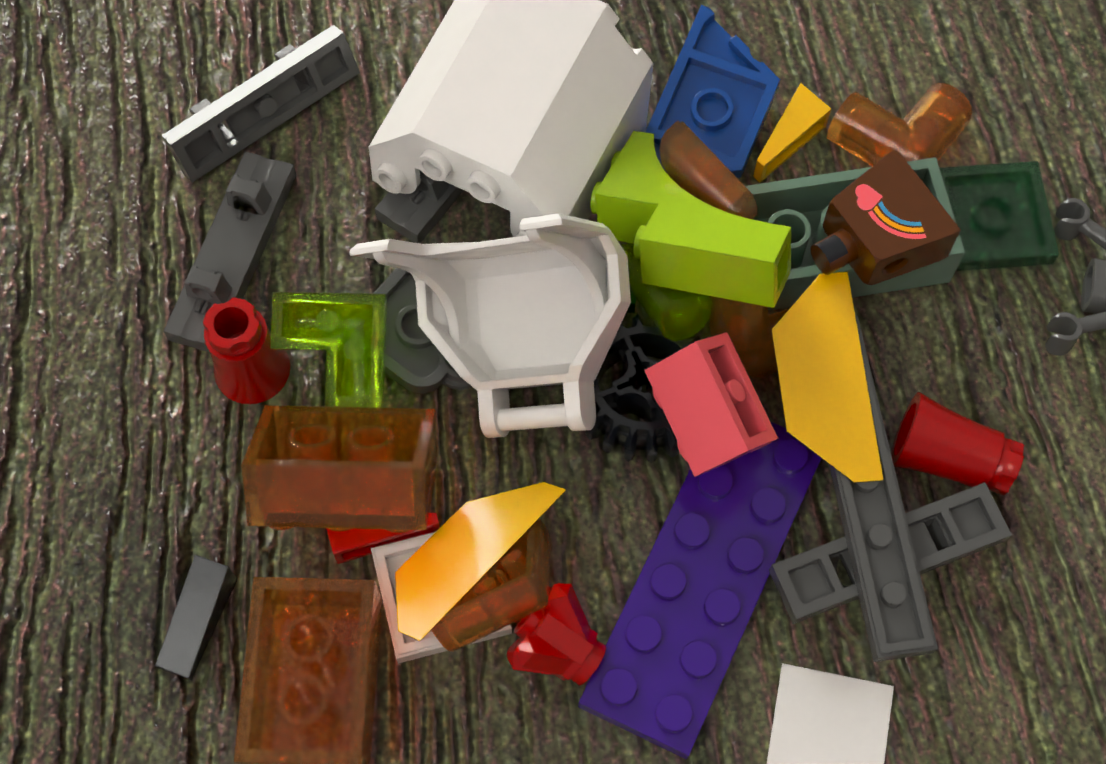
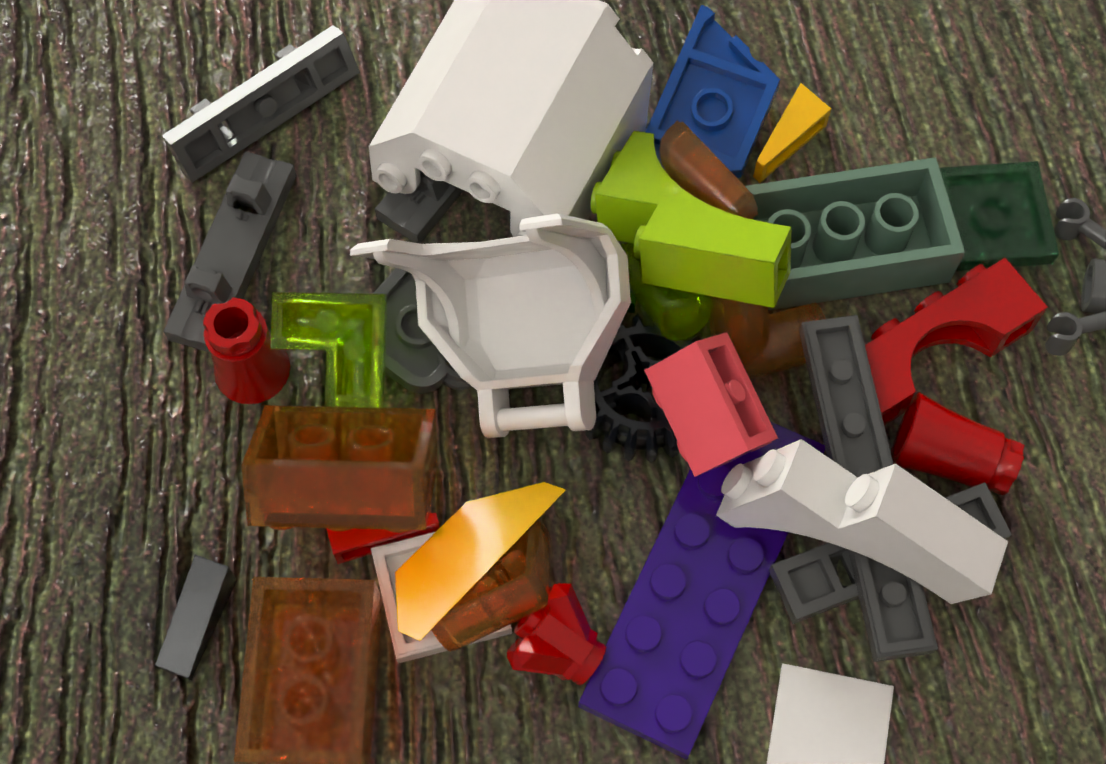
yellow sticker [772,272,884,483] -> none
reddish brown torso [810,149,961,285] -> none
clear orange brick [826,83,972,166] -> none
none -> white arch [716,439,1008,604]
none -> red arch [865,258,1048,426]

